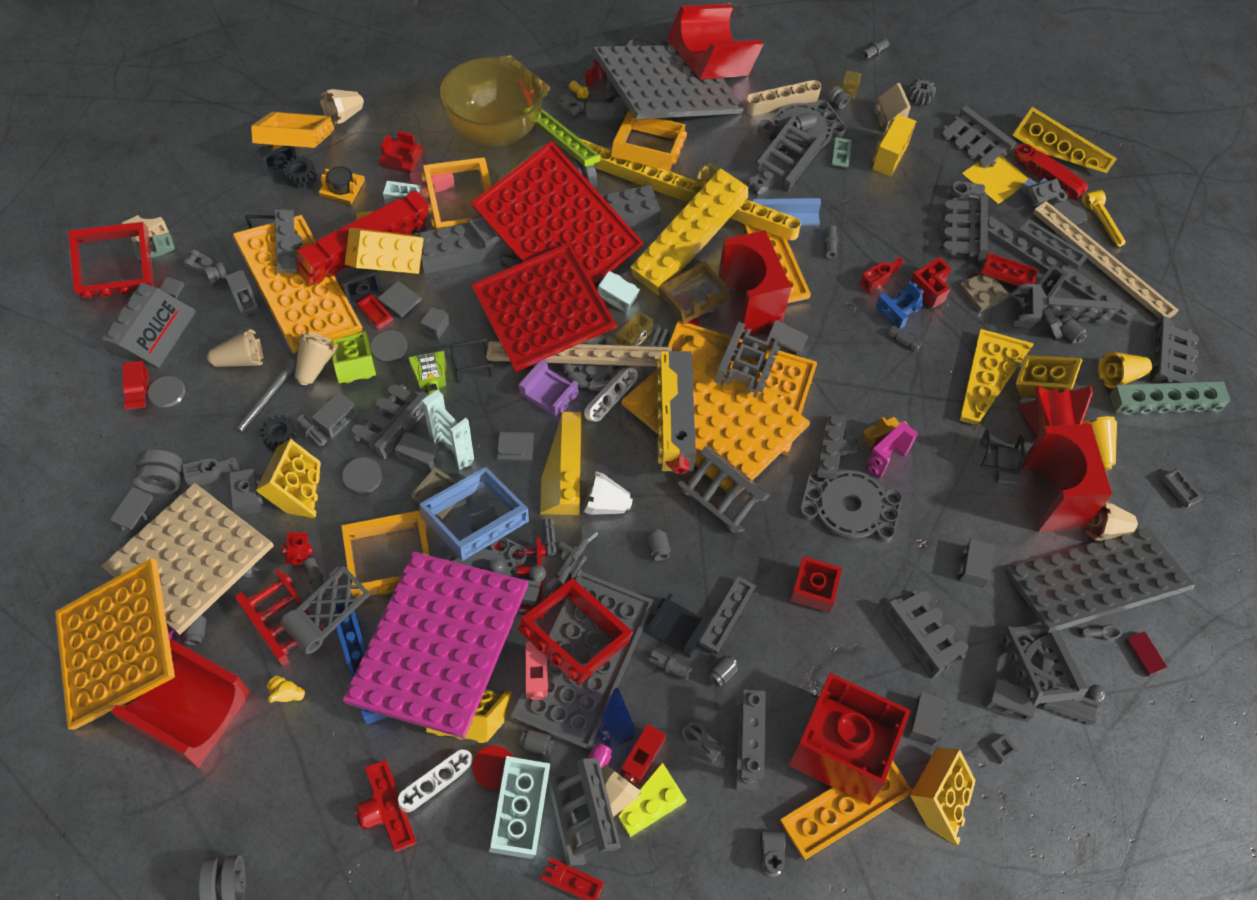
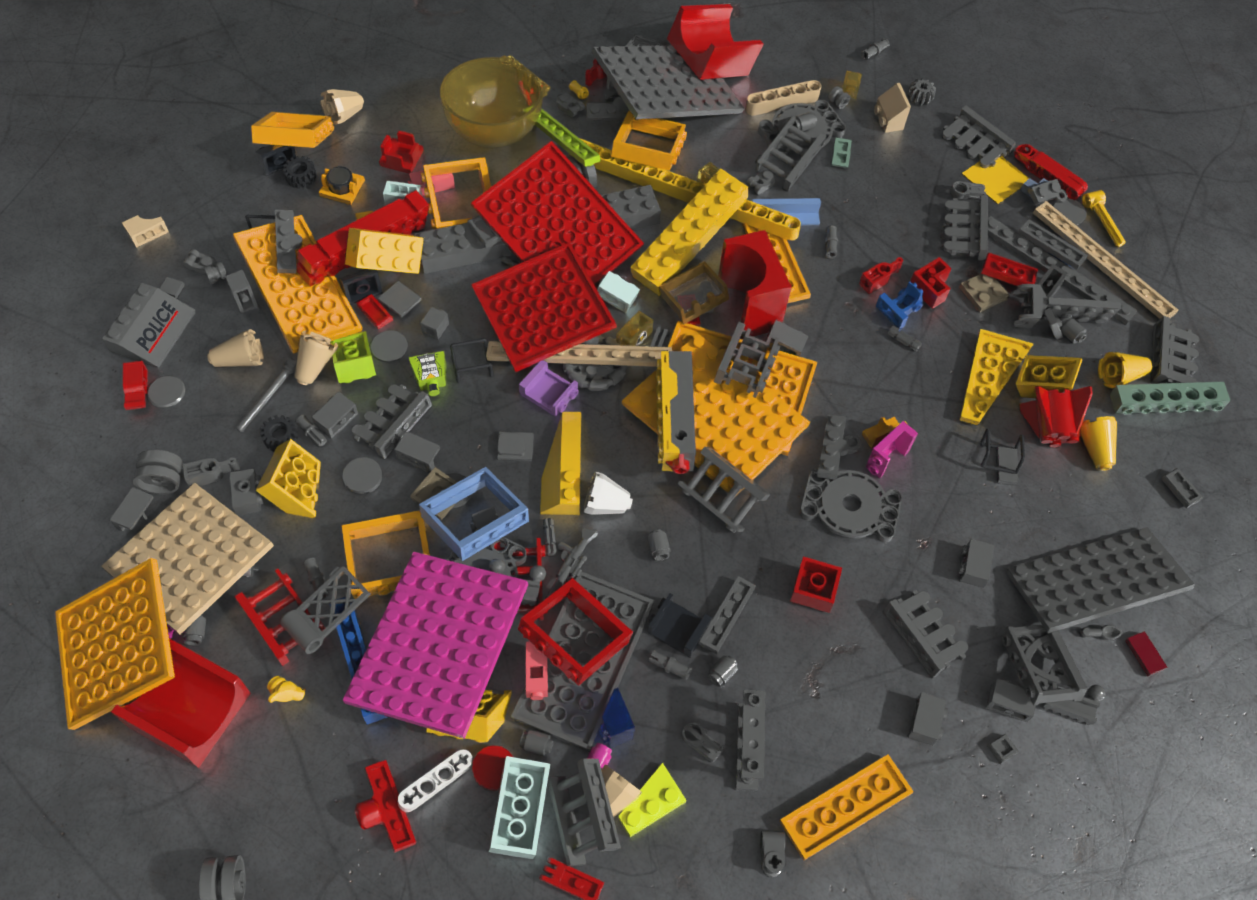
red window [68,222,154,299] -> none
sand green slope [133,234,175,260] -> none
red brick [281,532,312,565] -> none
light aqua fence [422,390,474,470] -> none
white beam [584,367,638,422] -> none
red brick [621,724,666,785] -> none
red piece [788,673,911,805] -> none
yellow brick [872,114,916,177] -> none
yellow wedge [910,747,975,846] -> none
yellow wedge [1012,107,1117,173] -> none
red piece [1021,424,1113,532] -> none
tan cone [1085,501,1138,541] -> none

